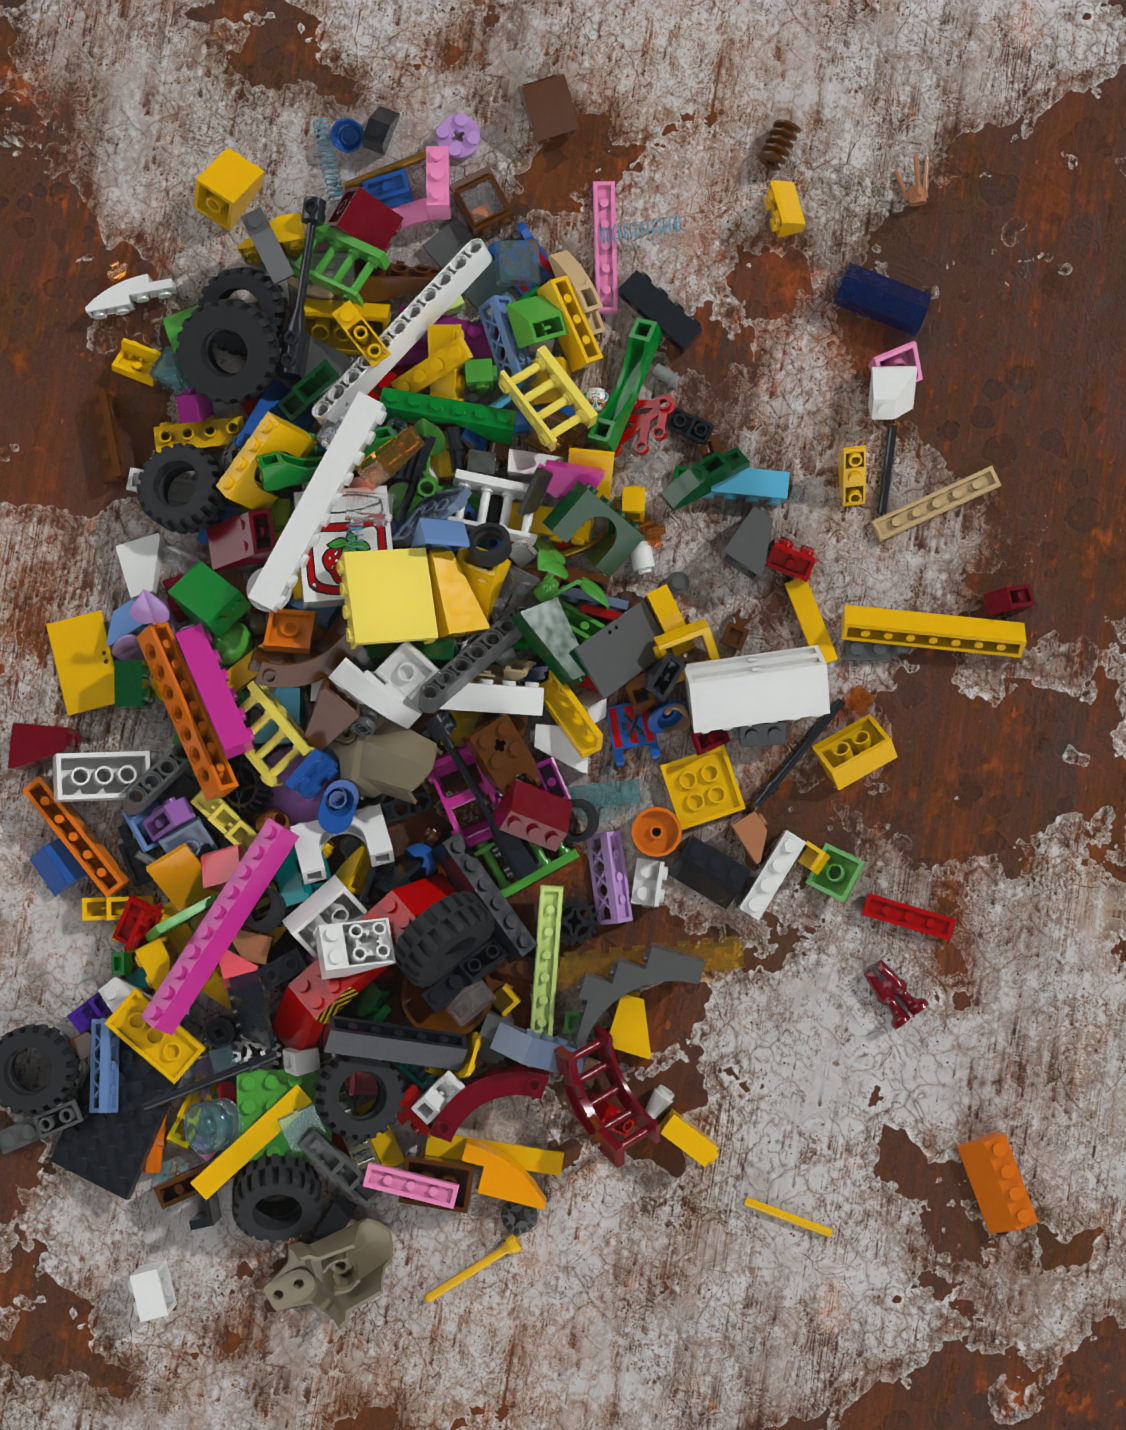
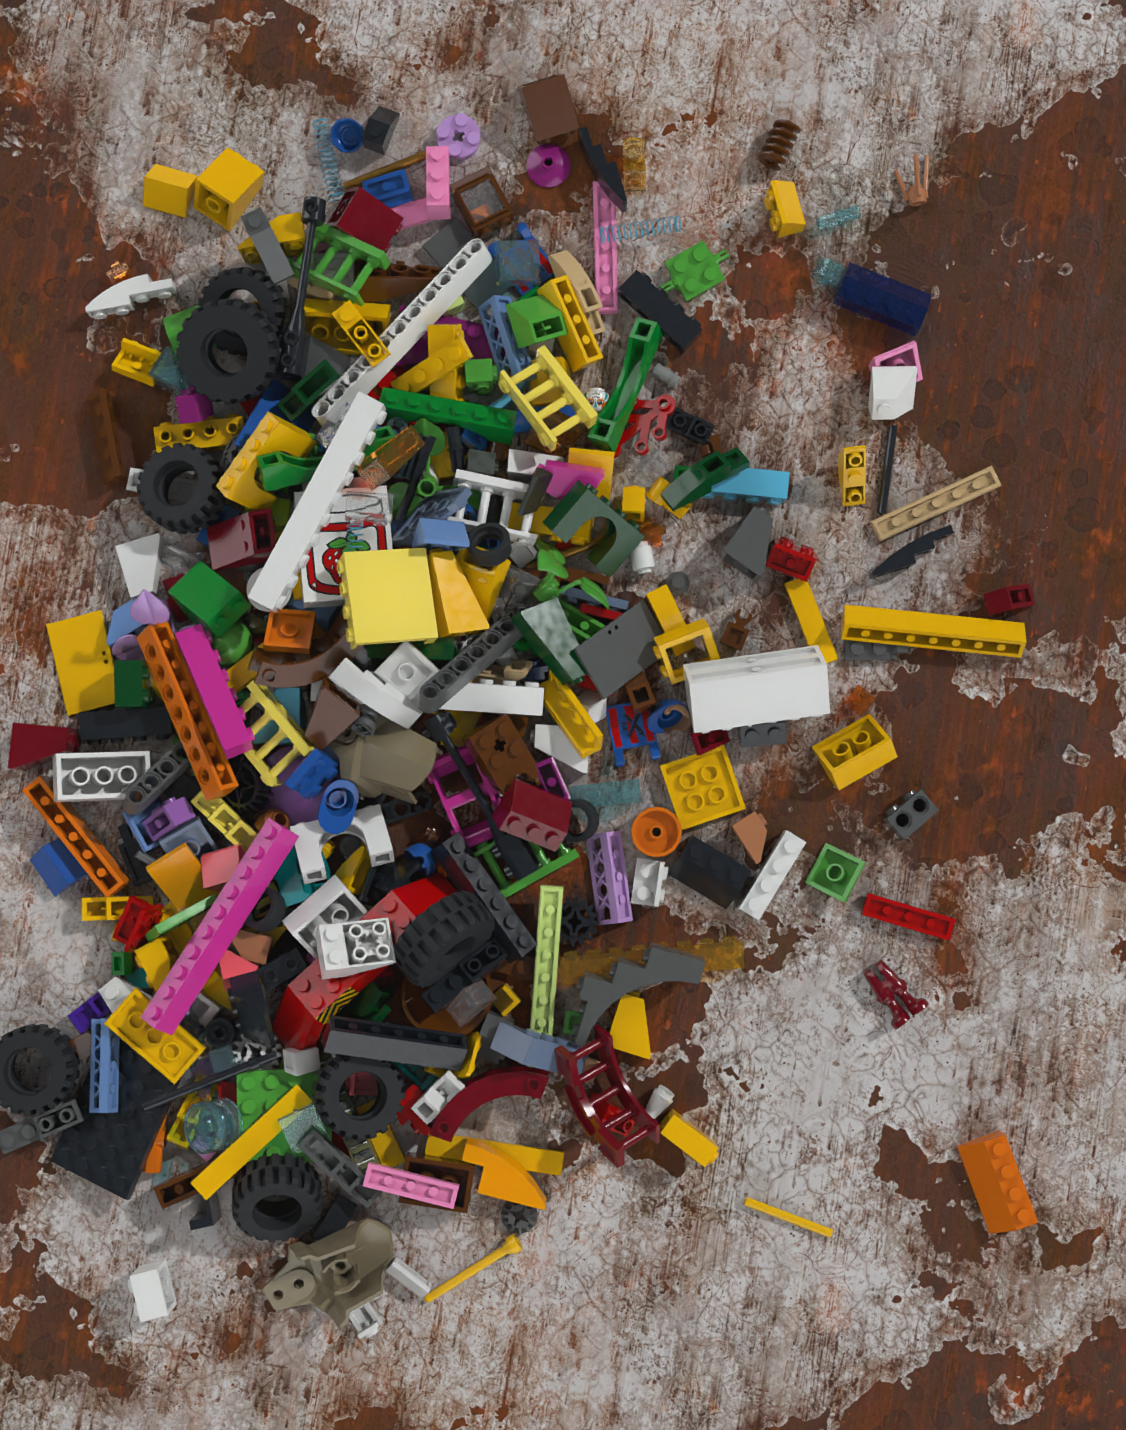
black slope [645,652,686,702] -> none
black bar [754,698,845,807] -> none
yellow panel [798,840,831,875] -> none
none -> black brick [79,707,176,745]
none -> yellow slope [143,164,198,219]
none -> white panel [191,991,224,1027]
none -> white bracket [349,1302,381,1339]
none -> white slope [386,1257,432,1298]
none -> magenta dish [526,144,571,188]
none -> black slope [578,127,627,212]
none -> clear yellow slope [622,138,646,192]
none -> yellow piece [645,476,692,520]
none -> bright green plate [660,240,729,302]
none -> clear light blue wheel [811,258,846,288]
none -> clear light blue axle [816,204,861,230]
none -> black slope [868,525,954,579]
none -> dark grey brick [883,789,939,840]

